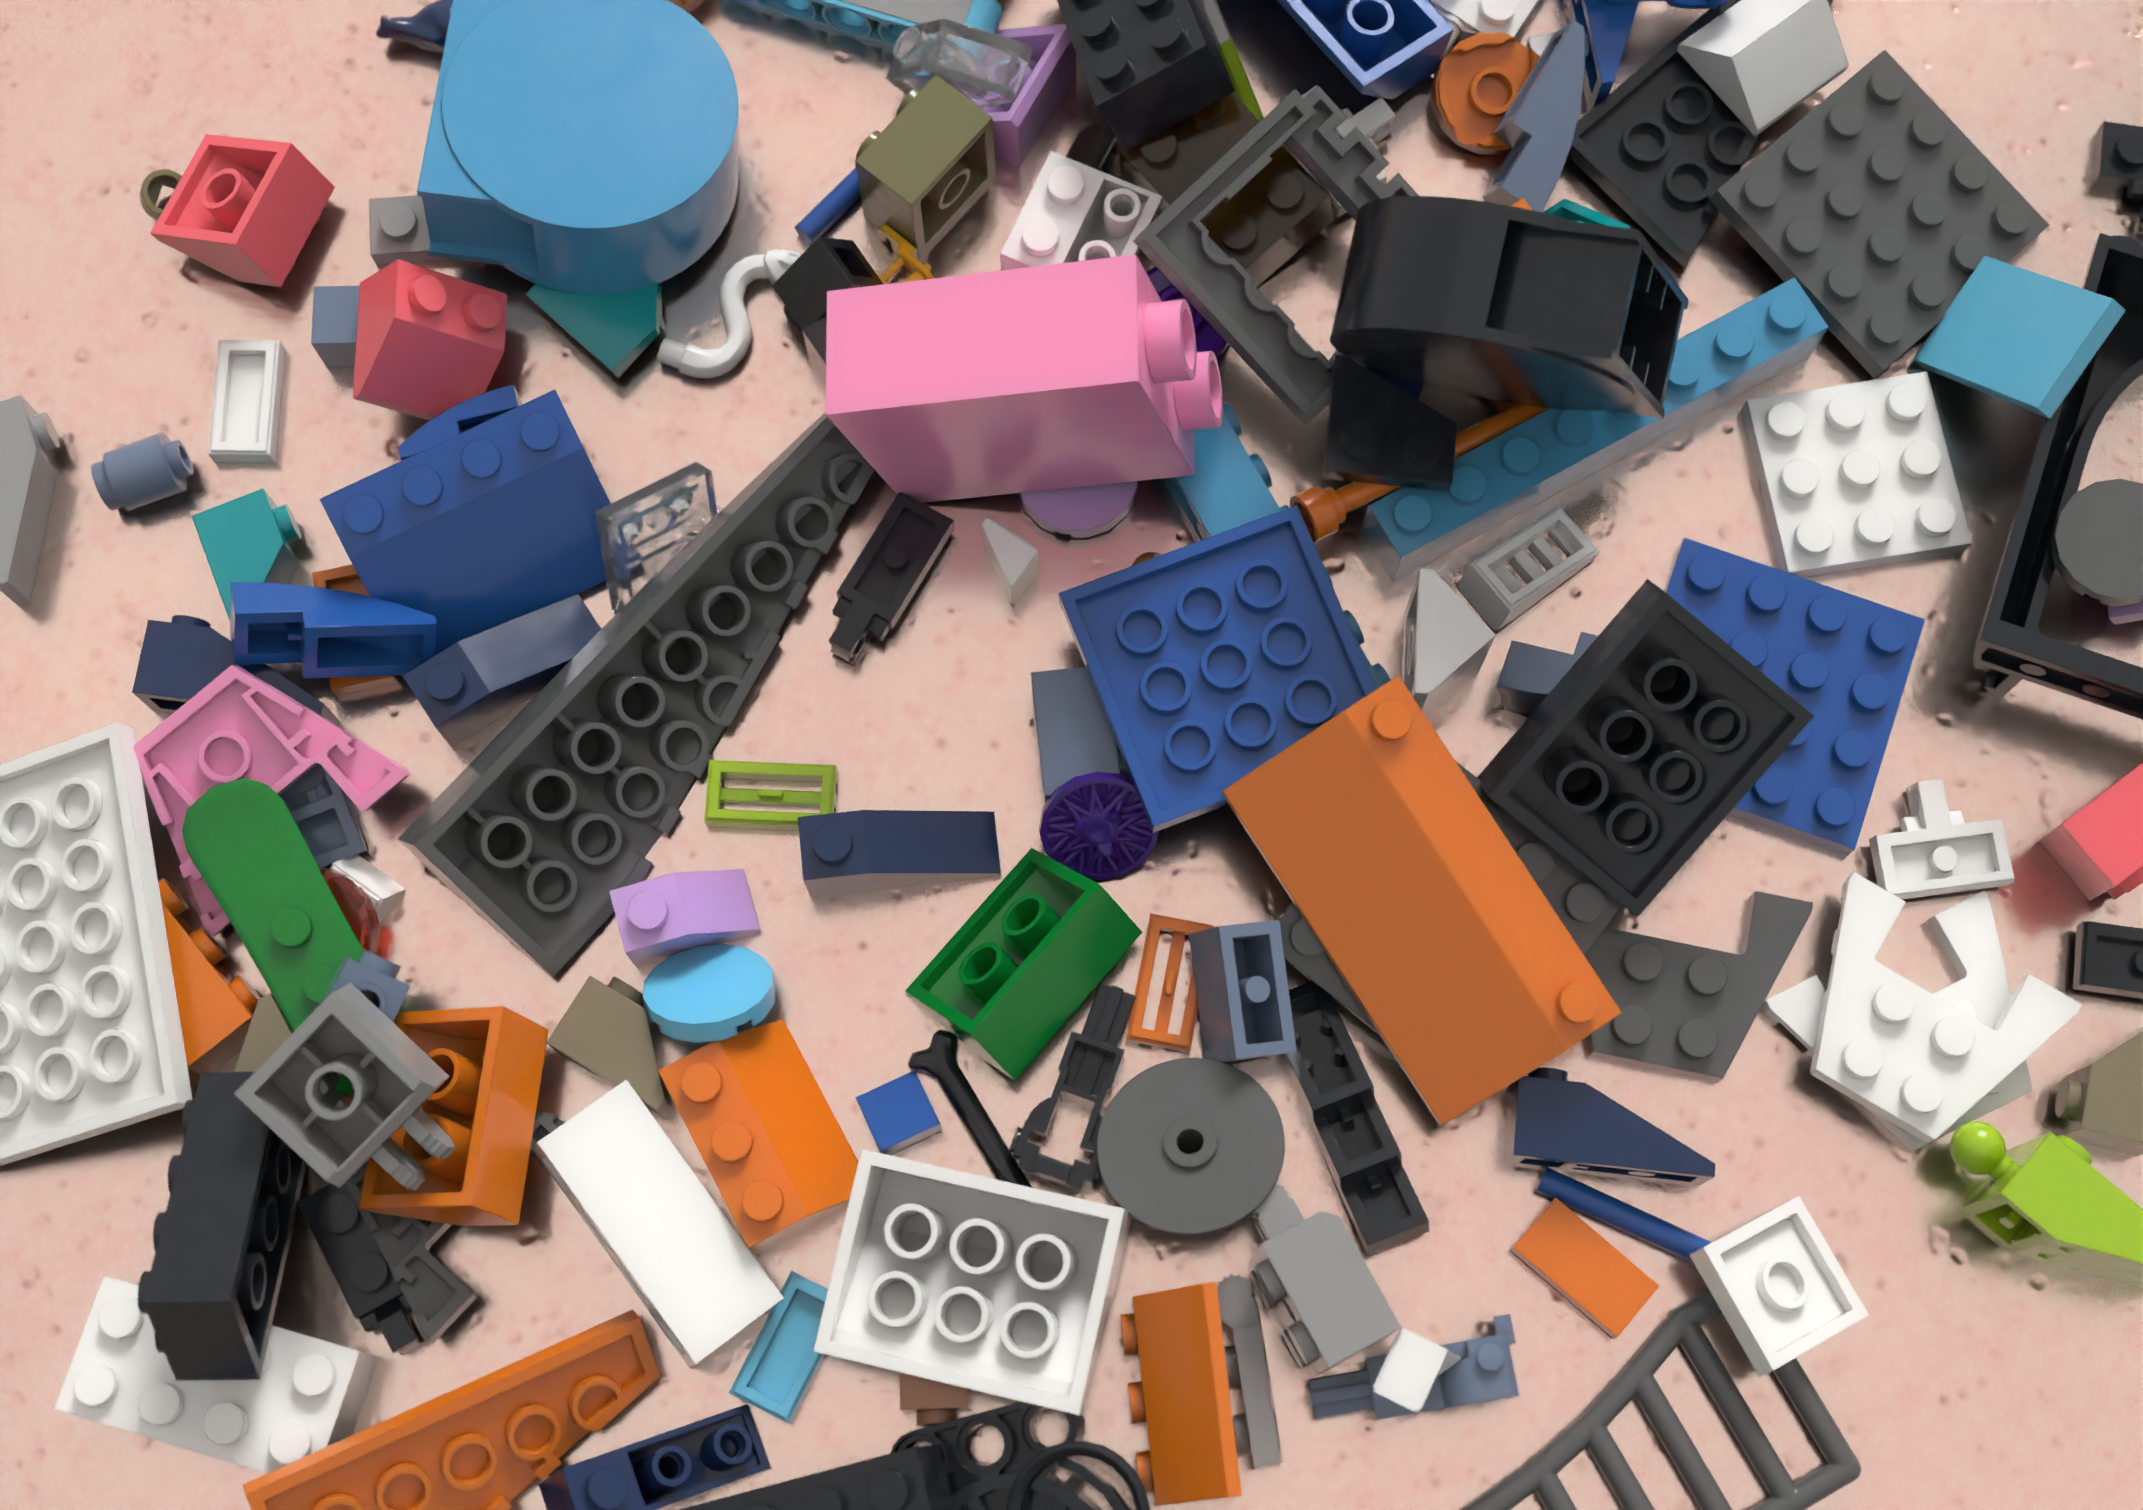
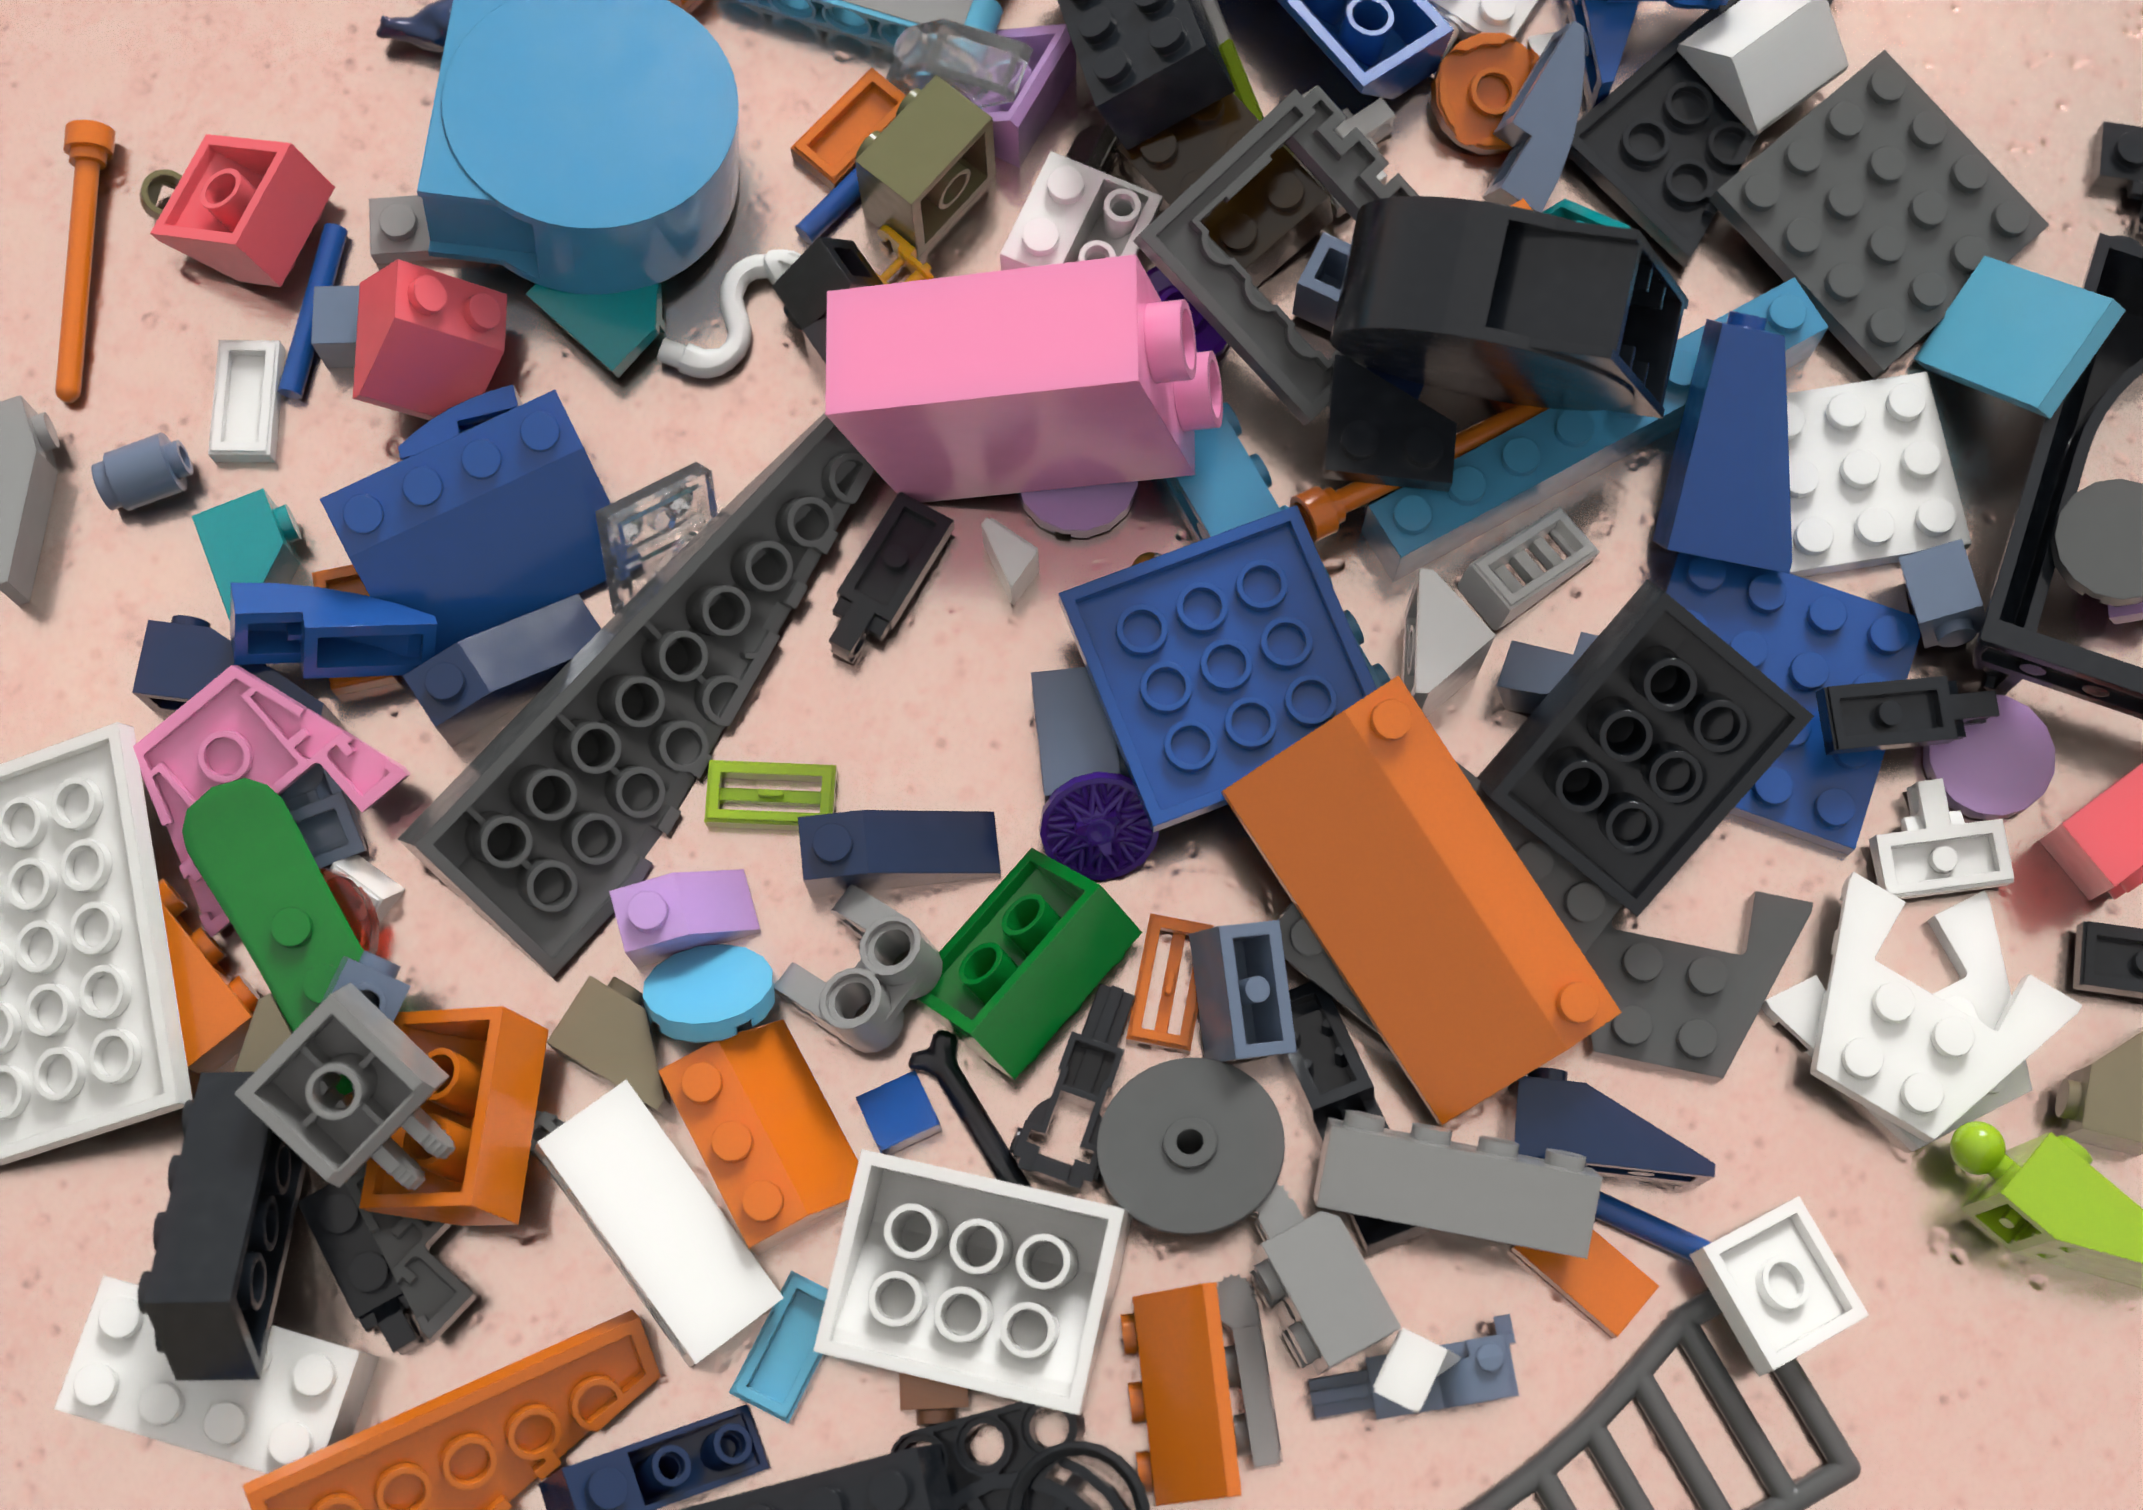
none -> orange piece [55,120,116,403]
none -> blue bar [278,223,348,399]
none -> light grey piece [774,884,943,1053]
none -> orange tile [790,67,906,190]
none -> sand blue brick [1292,232,1351,332]
none -> light grey brick [1313,1110,1602,1259]
none -> blue slope [1653,311,1792,574]
none -> black hinge [1815,676,2000,755]
none -> sand blue brick [1898,539,1985,648]
none -> lavender tile [1923,695,2055,820]

